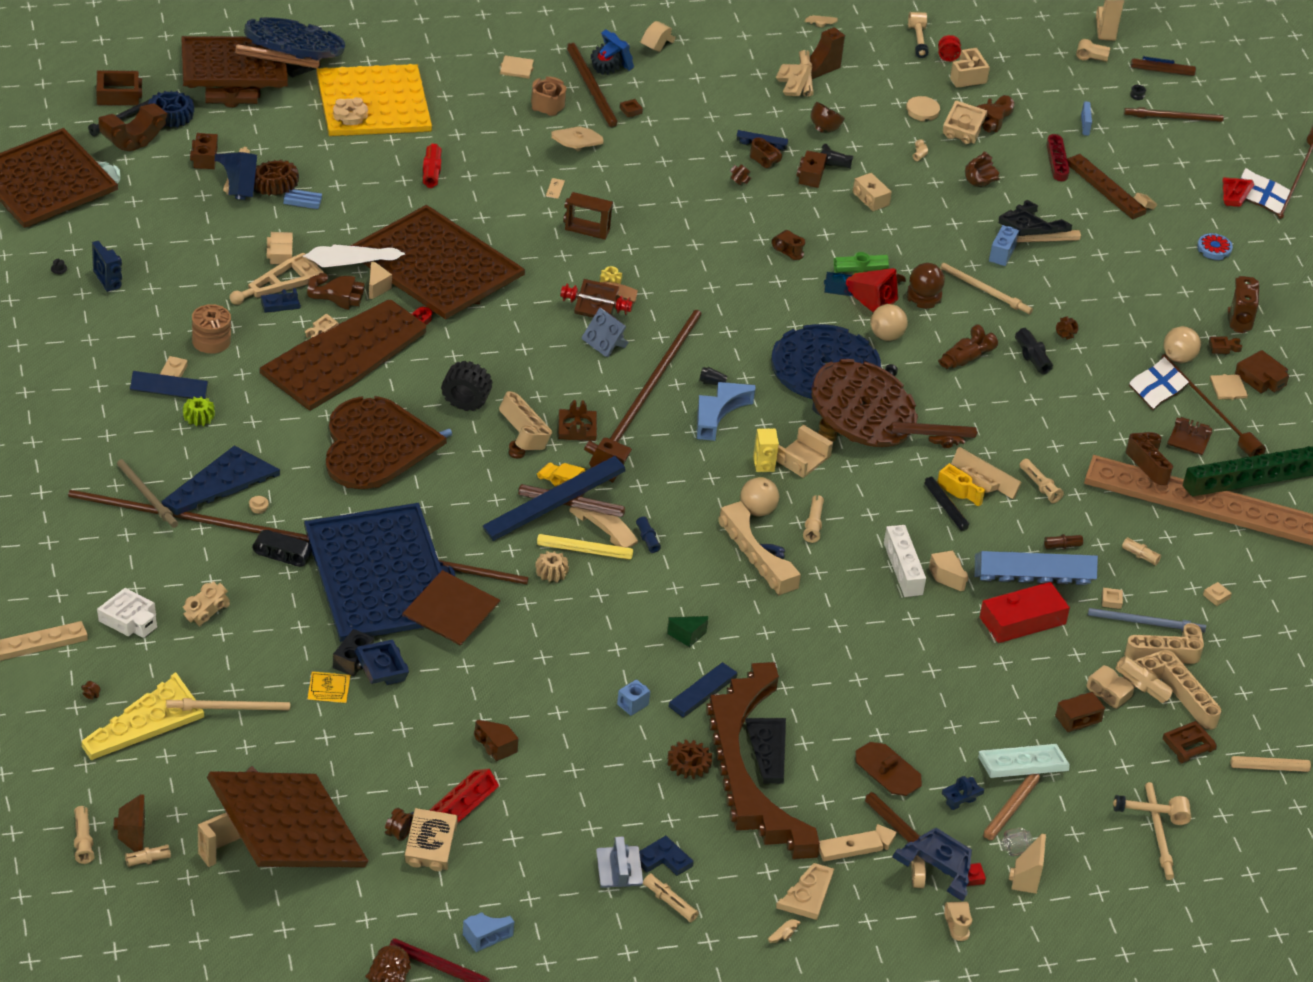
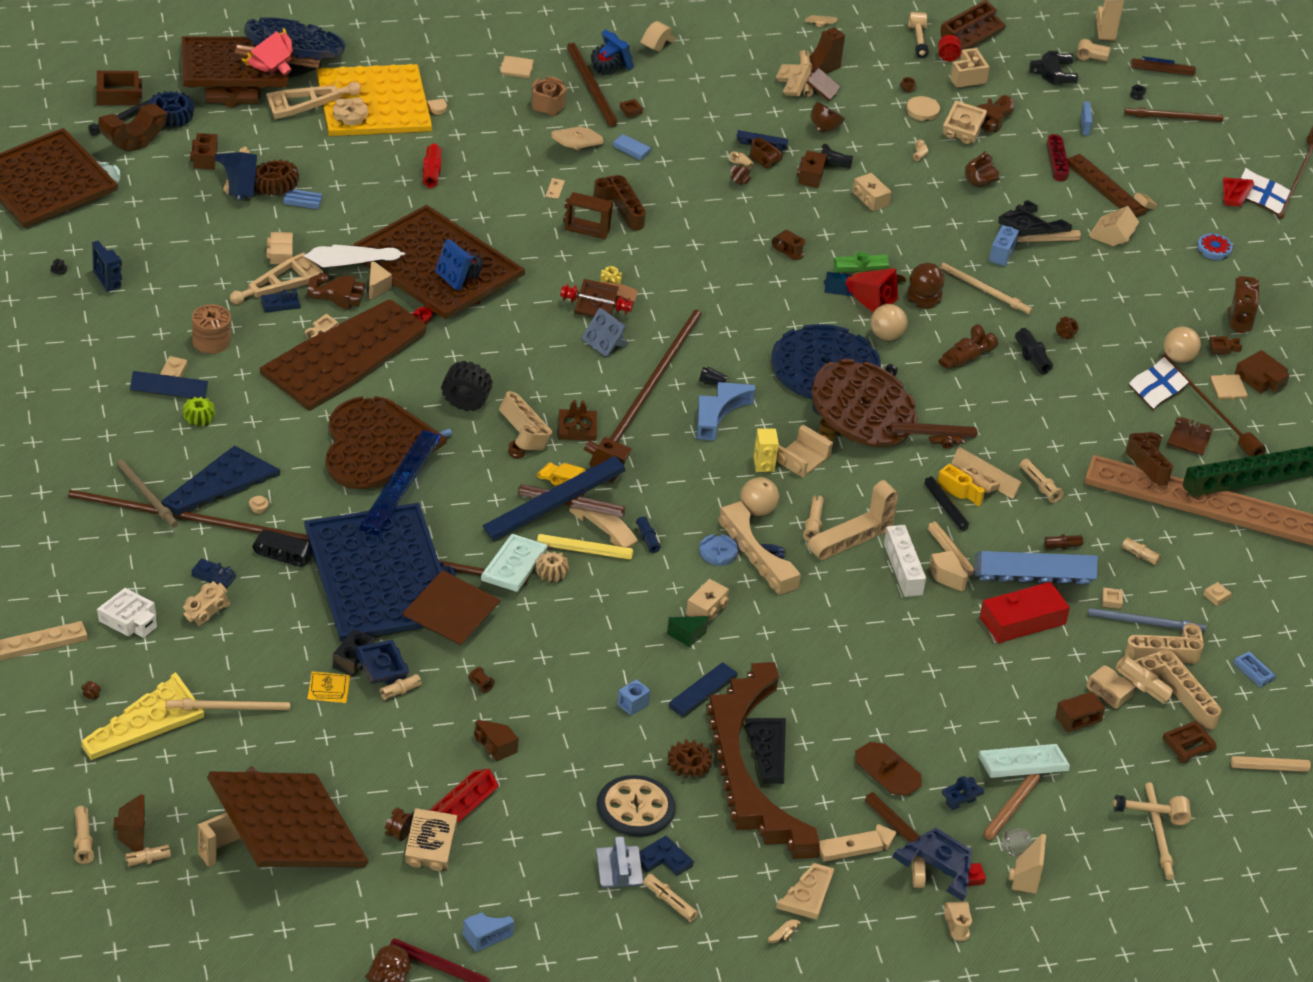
none -> dark blue plate [192,558,236,589]
none -> coral torso [242,28,293,75]
none -> tan plate [267,82,361,119]
none -> clear blue tile [360,430,440,536]
none -> tan pin [380,674,422,700]
none -> tan tile [427,99,447,115]
none -> blue plate [435,240,484,290]
none -> reddish brown bush [468,667,495,694]
none -> light aqua tile [481,534,548,592]
none -> reddish brown beam [593,175,646,230]
none -> wedge [597,775,676,836]
none -> medium blue tile [613,134,651,160]
none -> tan brick [686,579,729,622]
none -> medium blue tile [699,534,738,566]
none -> tan arm [730,151,754,170]
none -> piece [806,68,840,102]
none -> tan beam [807,480,898,560]
none -> reddish brown plate [900,77,916,92]
none -> tan axle [928,521,975,577]
none -> reddish brown brick [940,0,1006,50]
none -> black connector [1029,50,1078,85]
none -> tan slope [1089,206,1139,246]
none -> medium blue tile [1234,651,1276,687]

